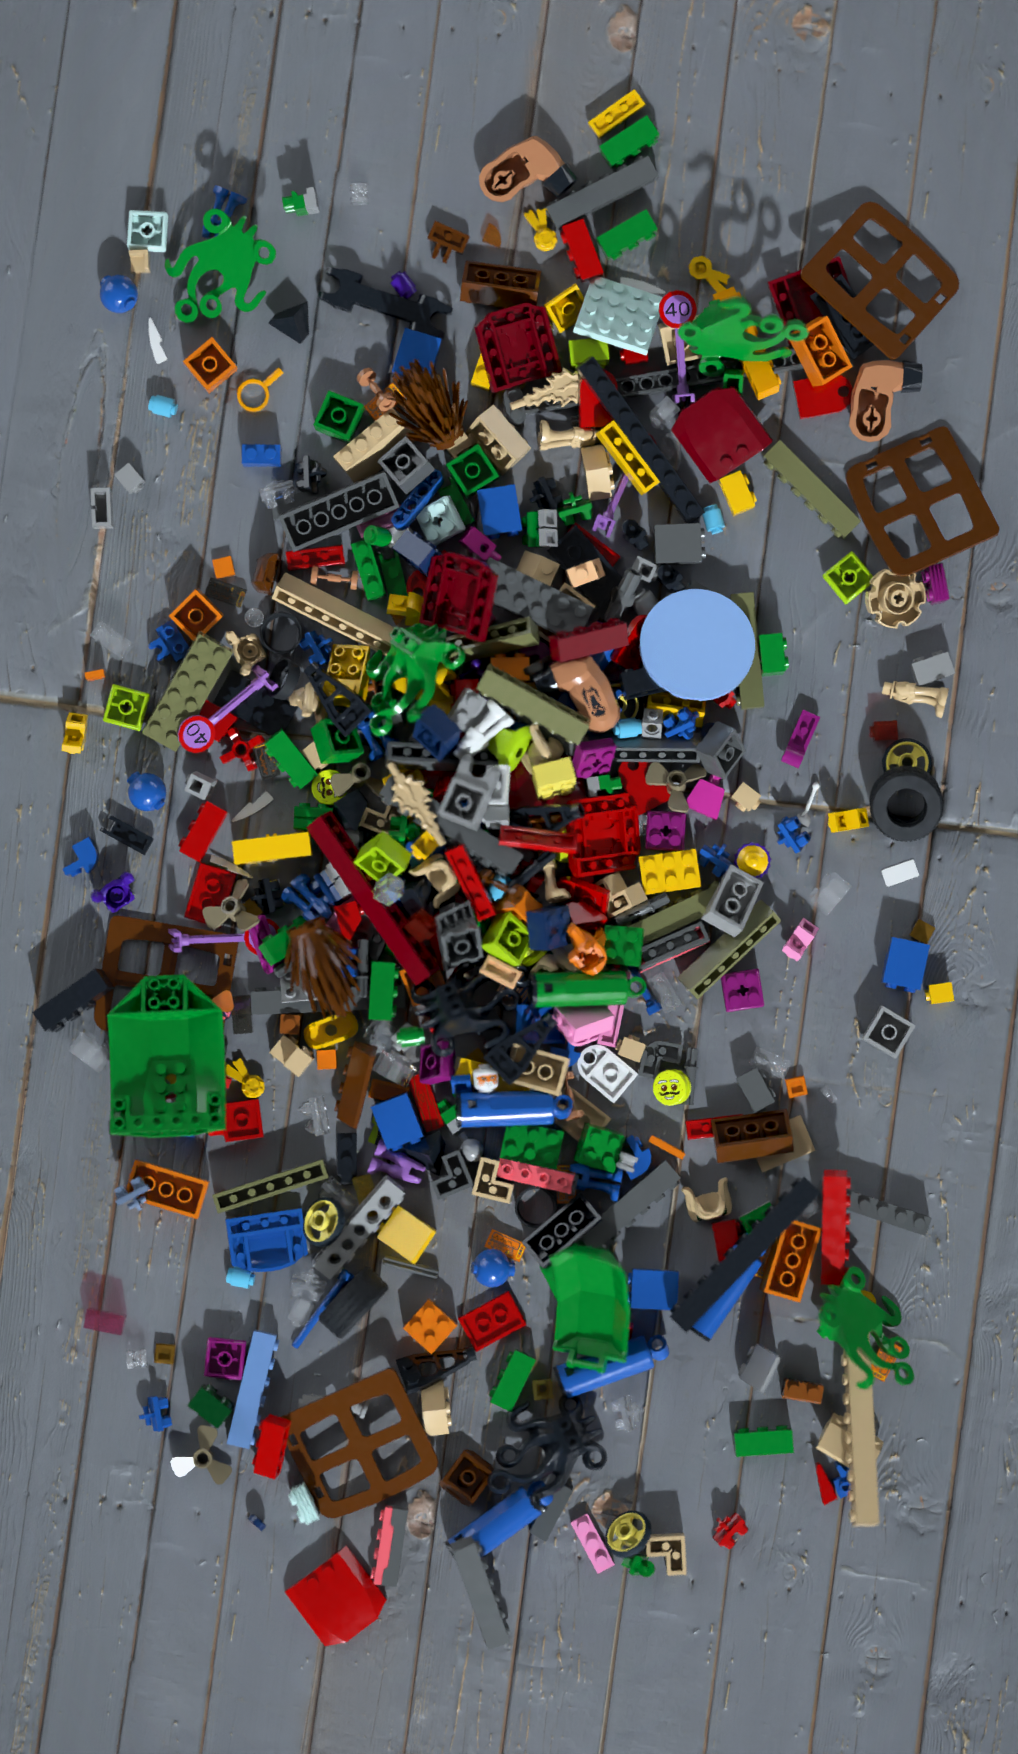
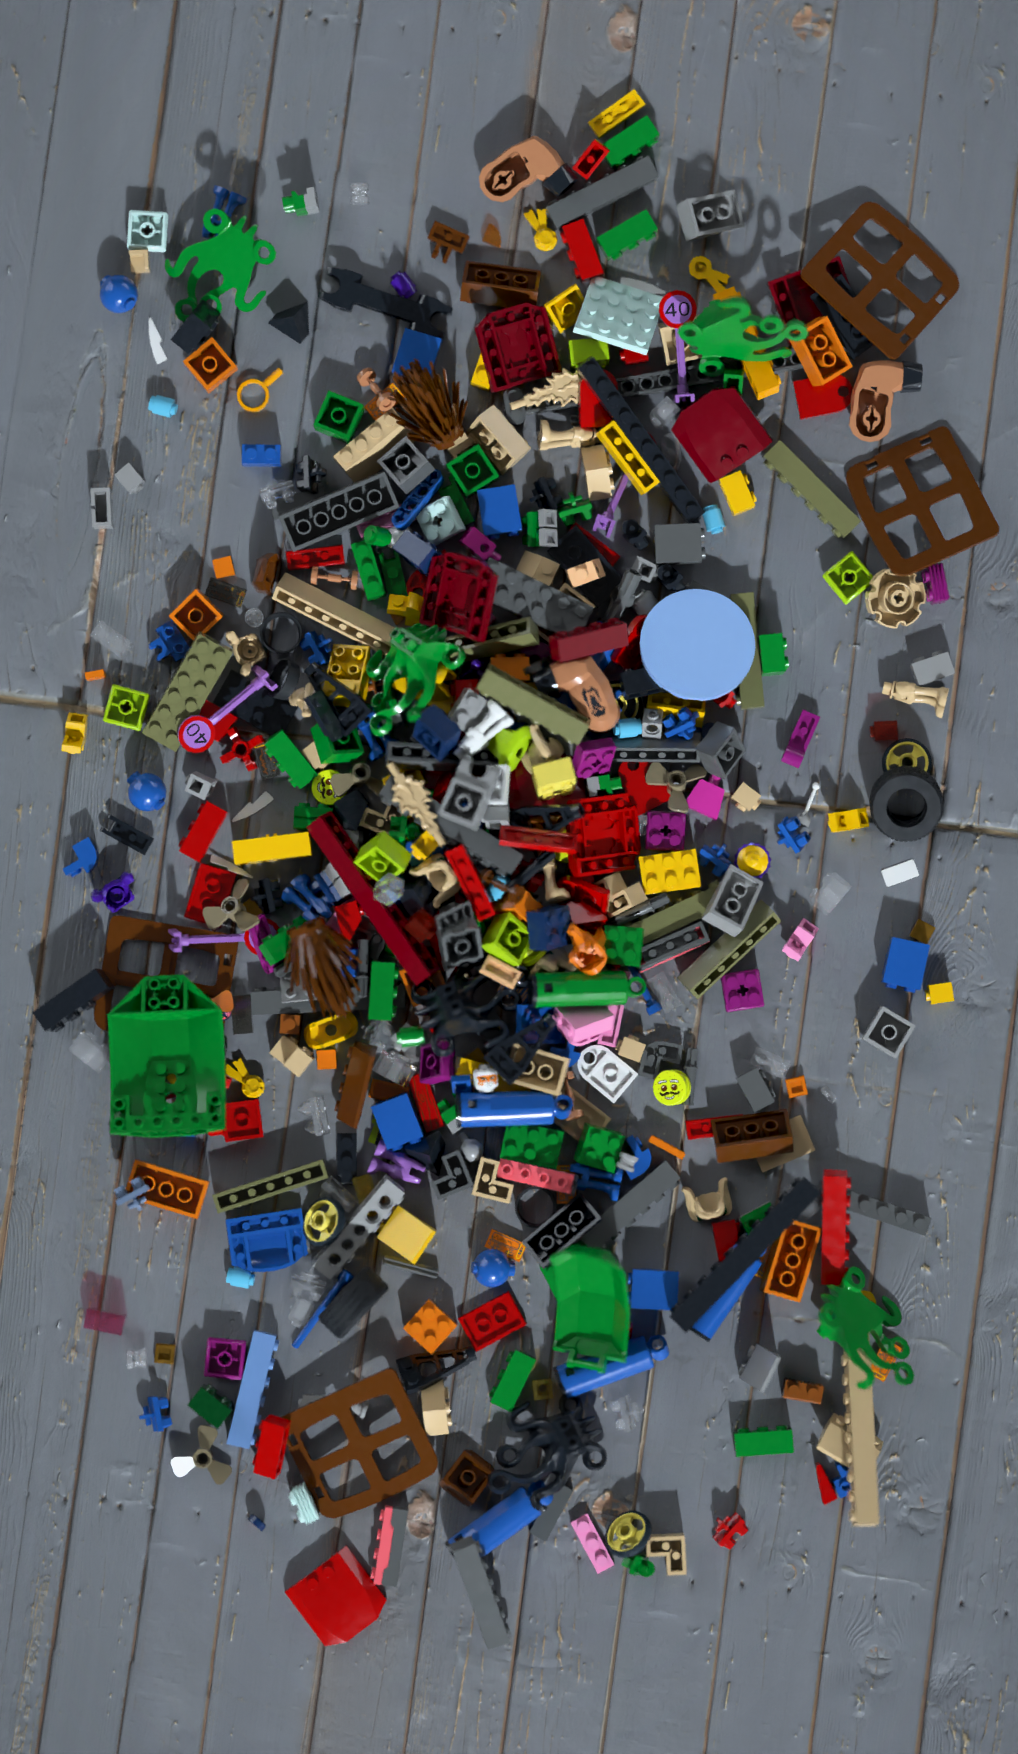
none -> black brick [170,299,220,354]
none -> black hinge [304,690,343,742]
none -> red slope [572,139,610,180]
none -> light grey slope [676,190,745,242]

